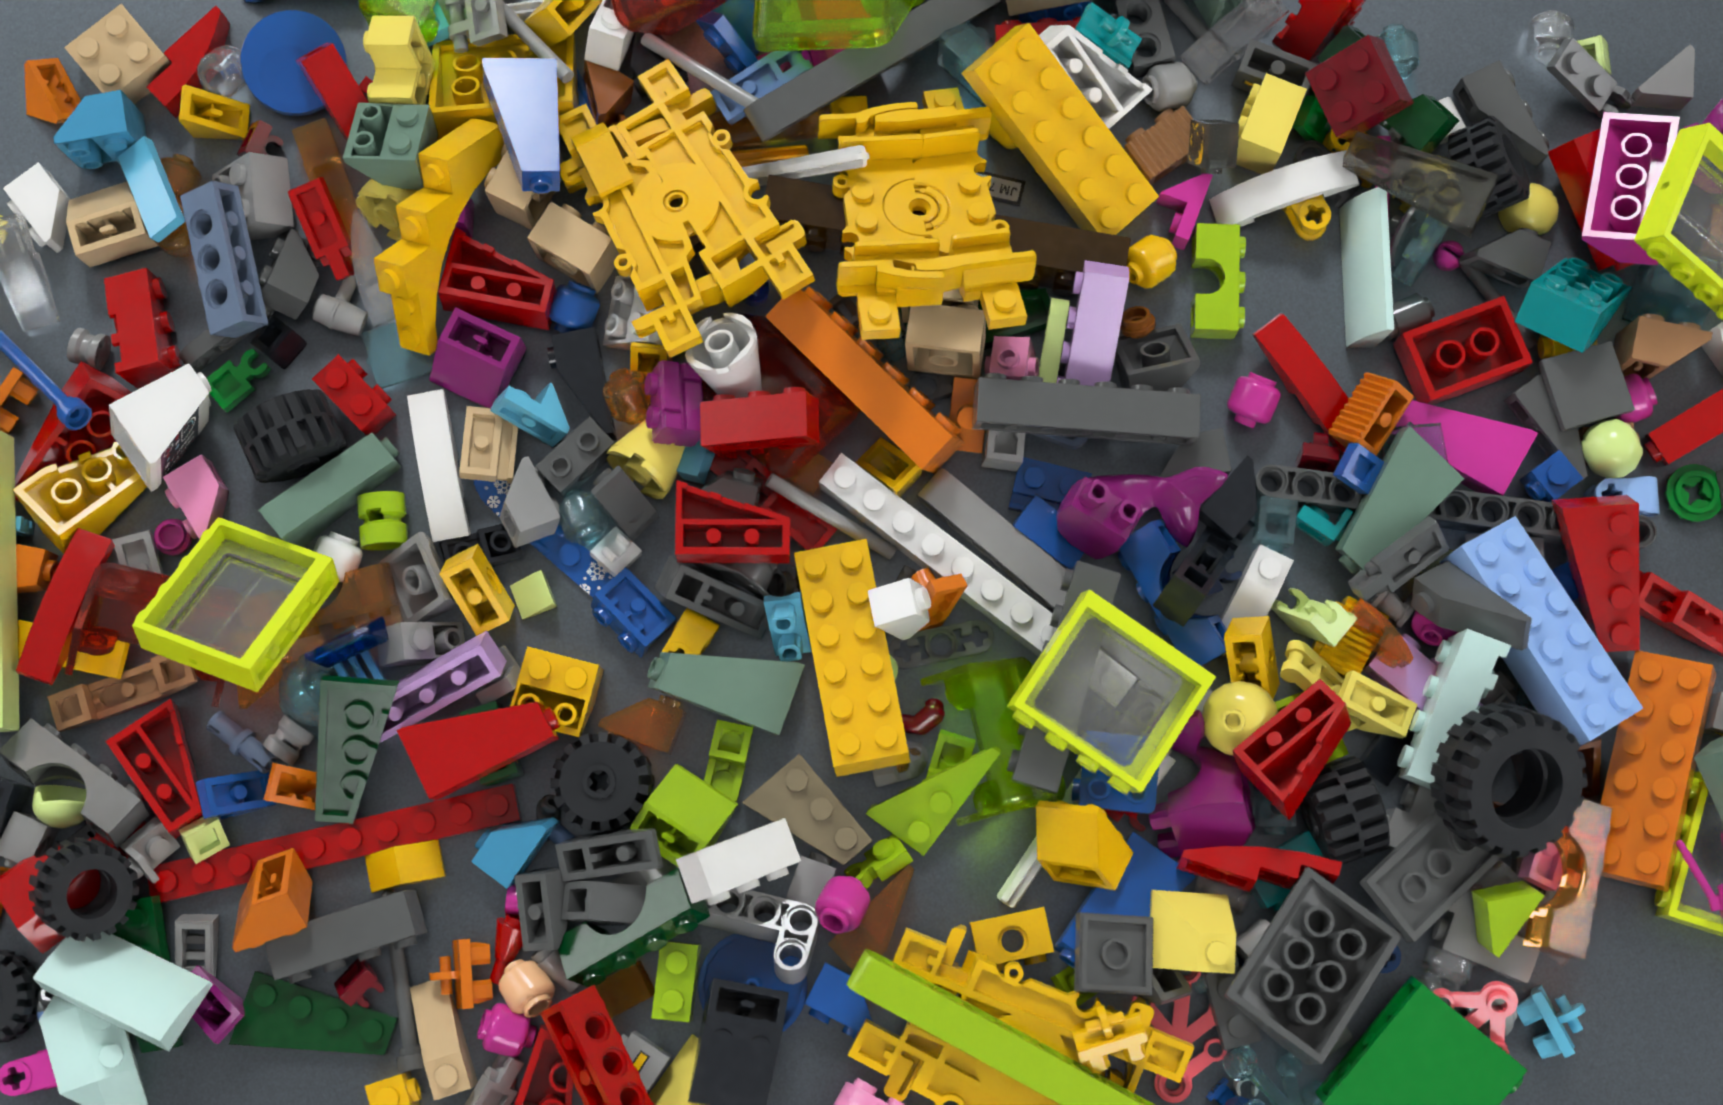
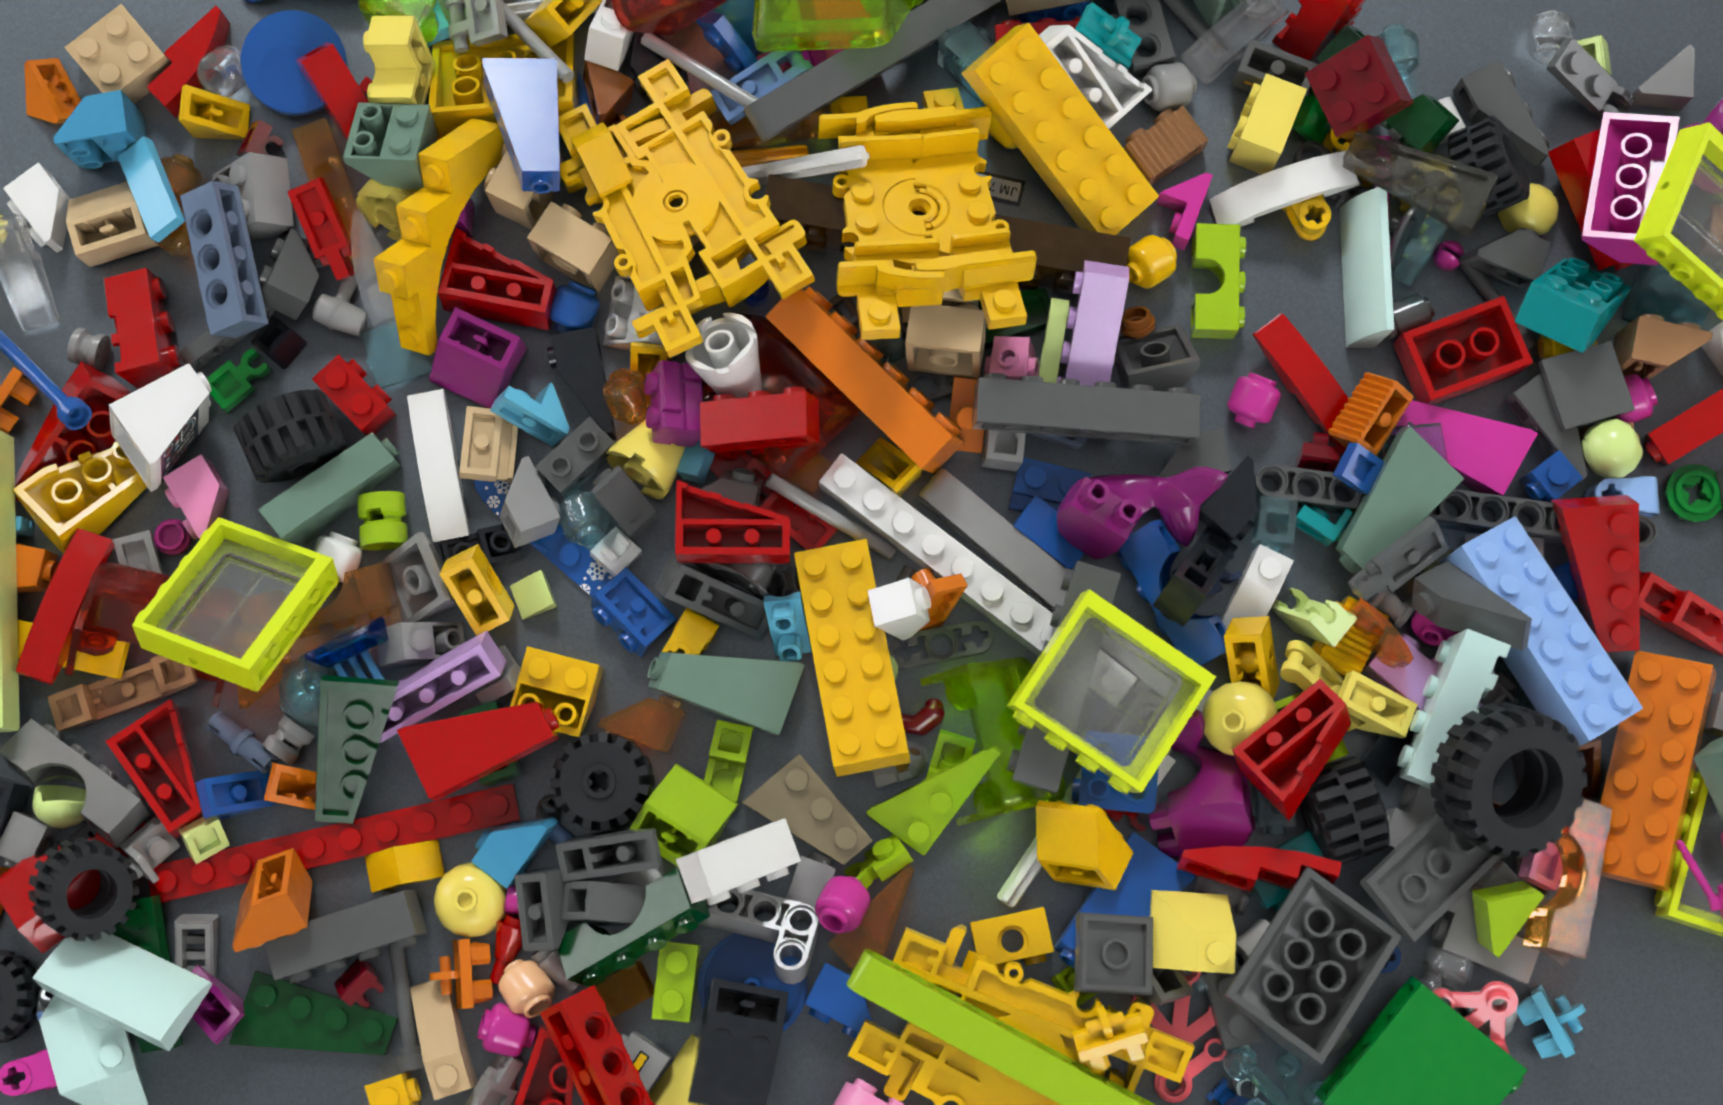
clear smoke brick [1188,119,1239,174] -> none
none -> light yellow cylinder [433,862,508,938]

